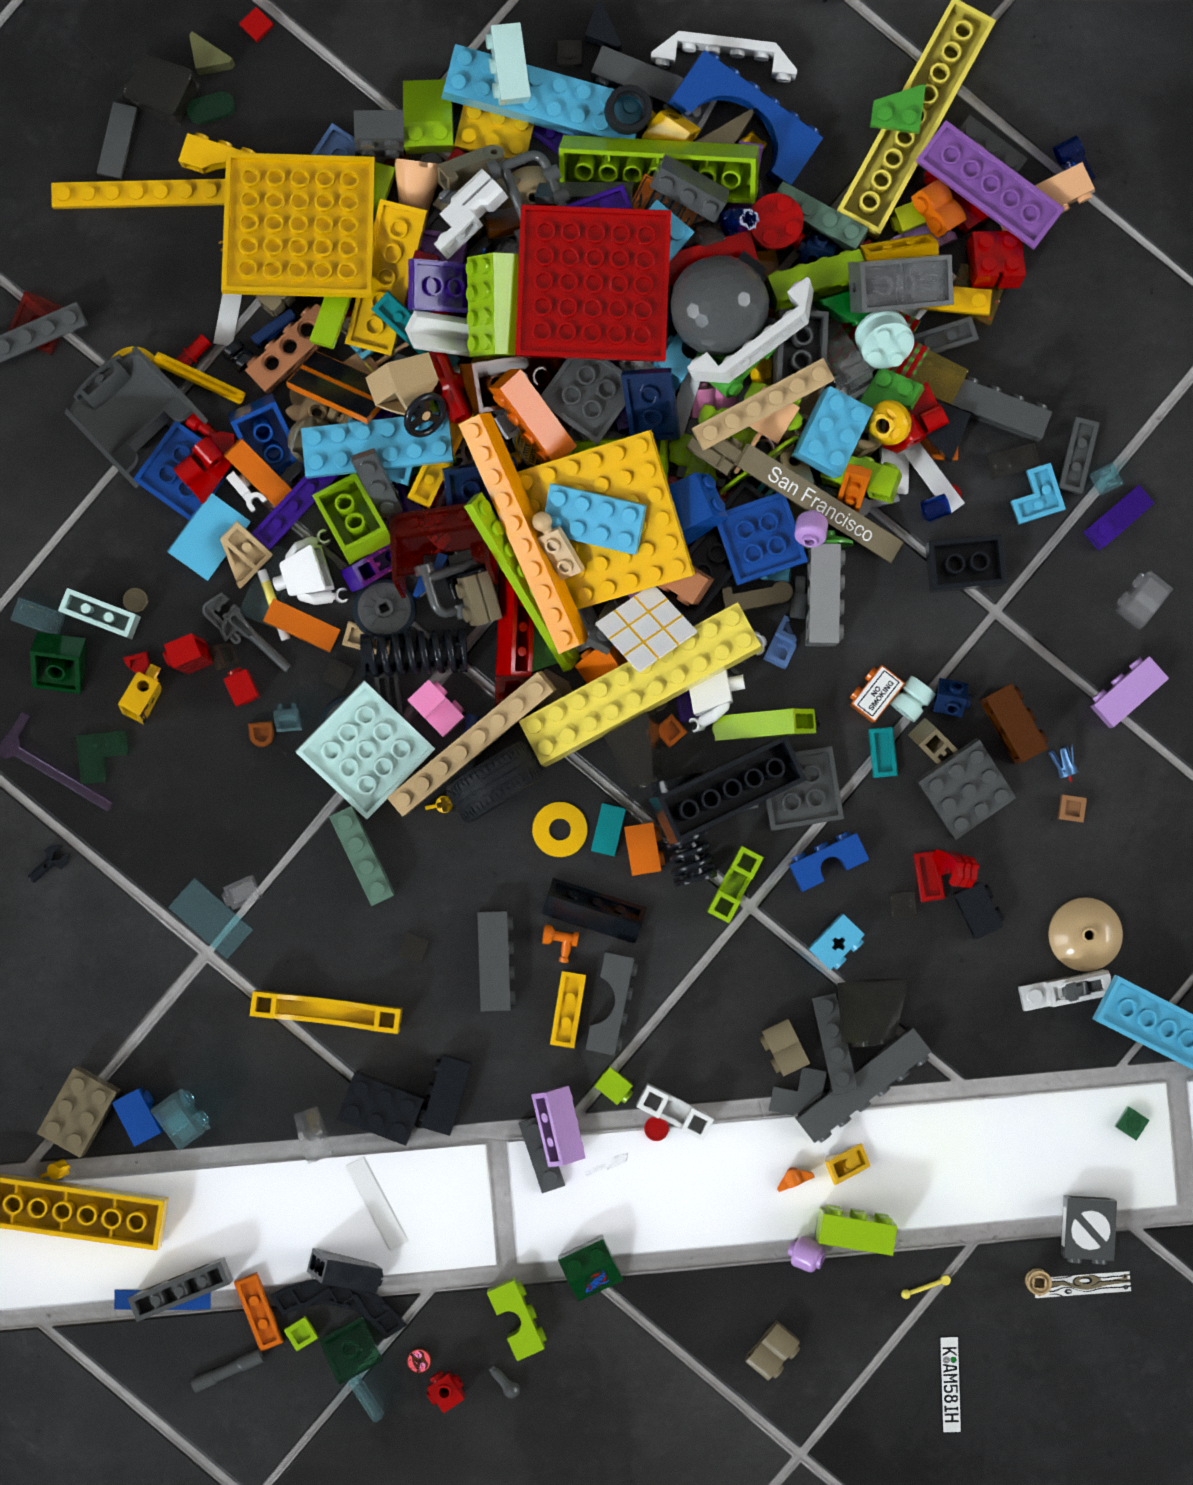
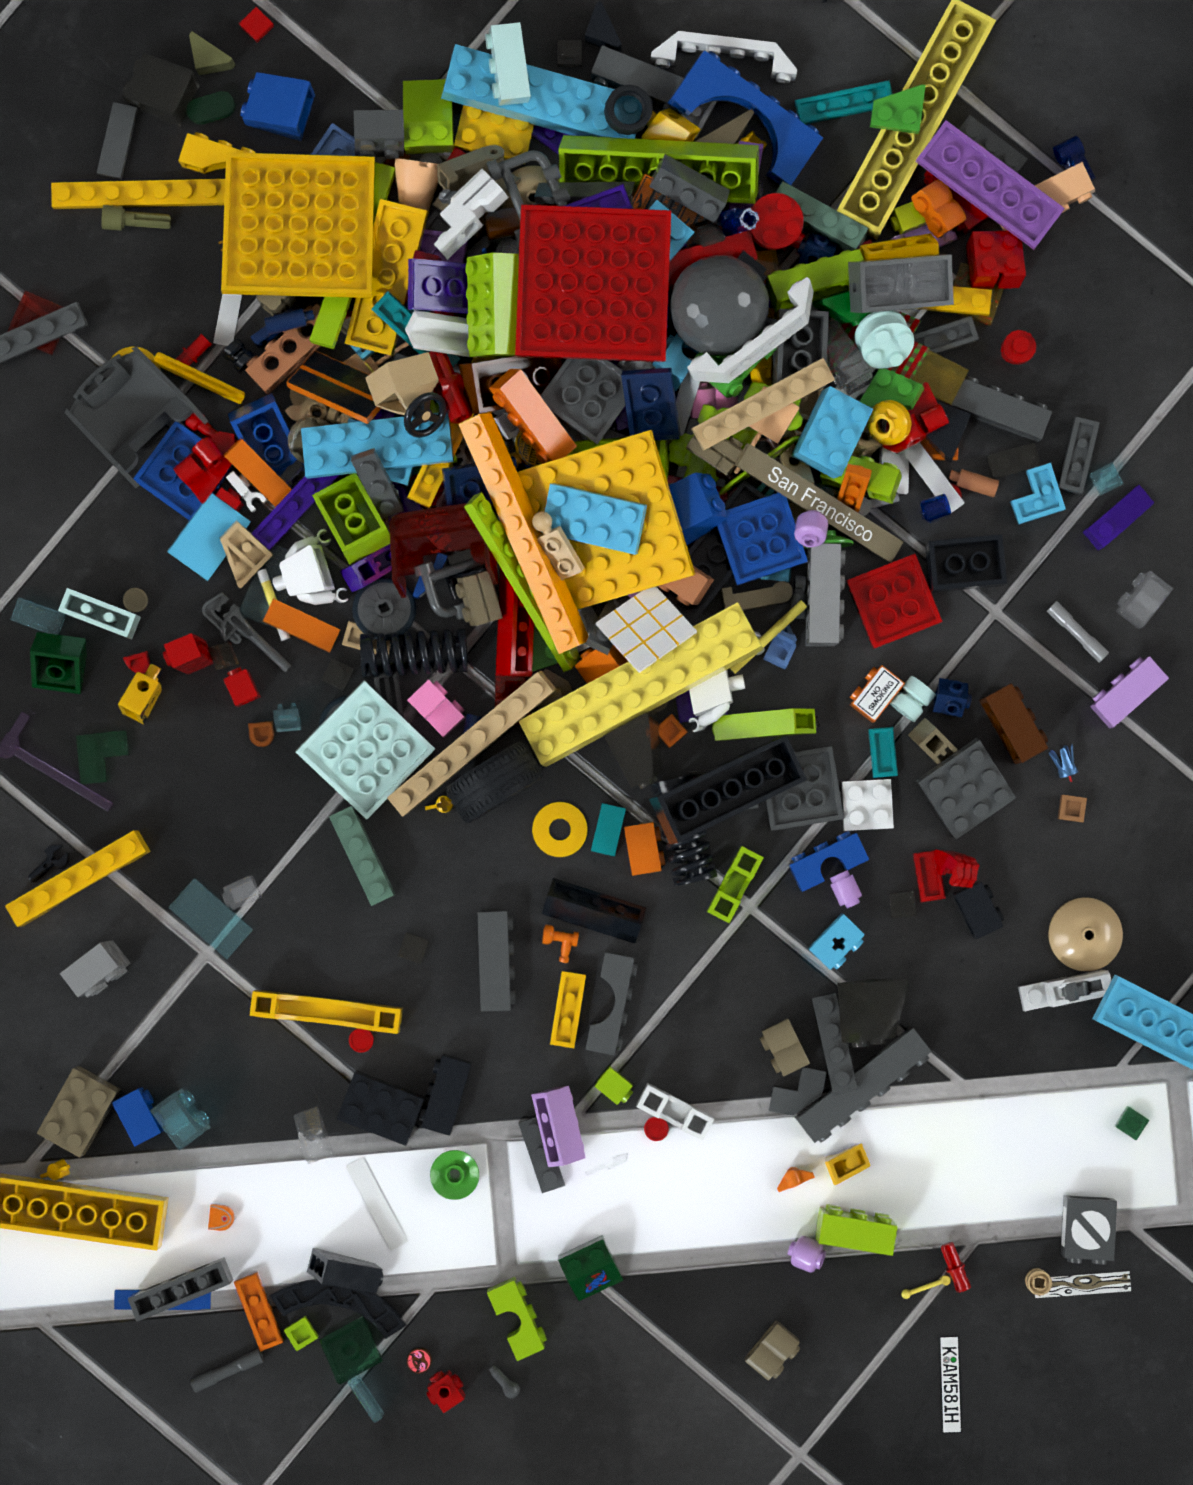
none -> yellow arch [5,830,151,927]
none -> light grey brick [60,940,131,998]
none -> olive piece [102,205,171,231]
none -> orange tile [208,1204,235,1231]
none -> red plate [216,487,244,512]
none -> blue slope [240,72,315,141]
none -> dark blue cylinder [264,308,315,335]
none -> red piece [349,1028,374,1053]
none -> bright green dish [430,1150,479,1200]
none -> light yellow bar [730,600,807,674]
none -> teal tile [794,80,893,124]
none -> lavender brick [830,870,862,908]
none -> white plate [841,779,894,831]
none -> red plate [846,554,942,649]
none -> red axle [941,1242,971,1293]
none -> nougat cylinder [949,469,999,498]
none -> red piece [1001,330,1036,365]
none -> light grey piece [1047,601,1109,662]

